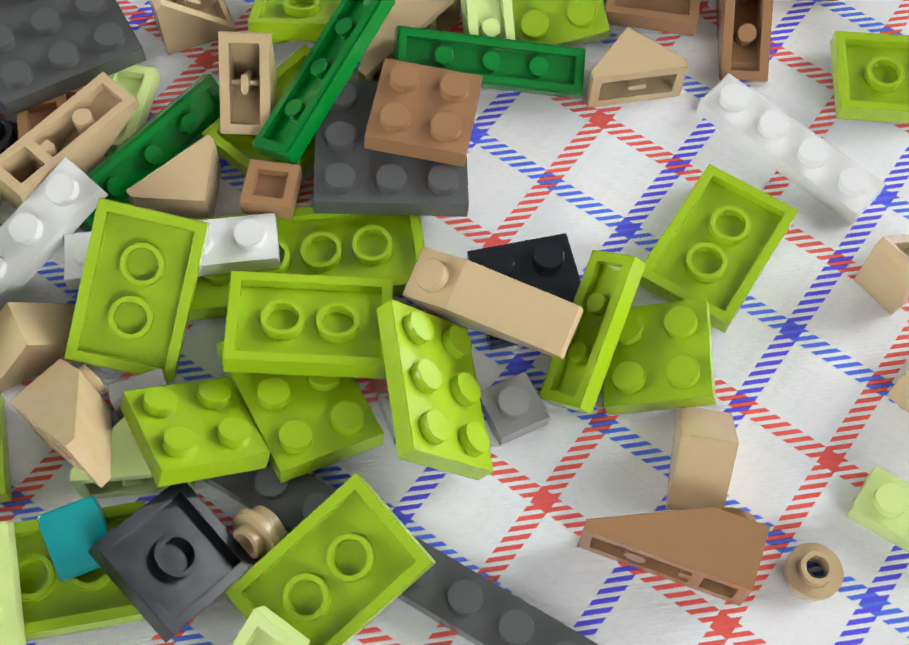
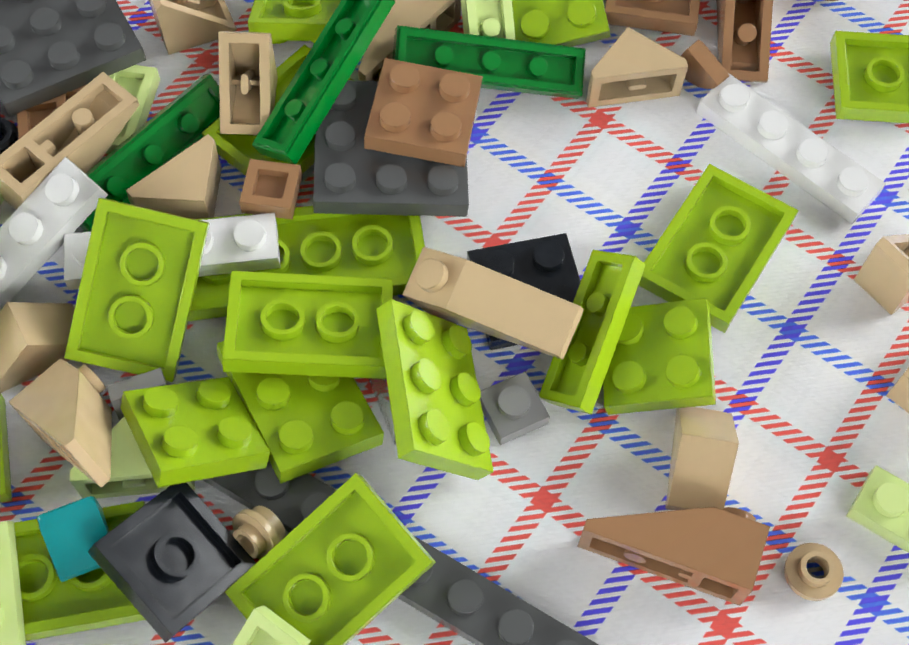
none -> medium nougat tile [681,40,729,89]

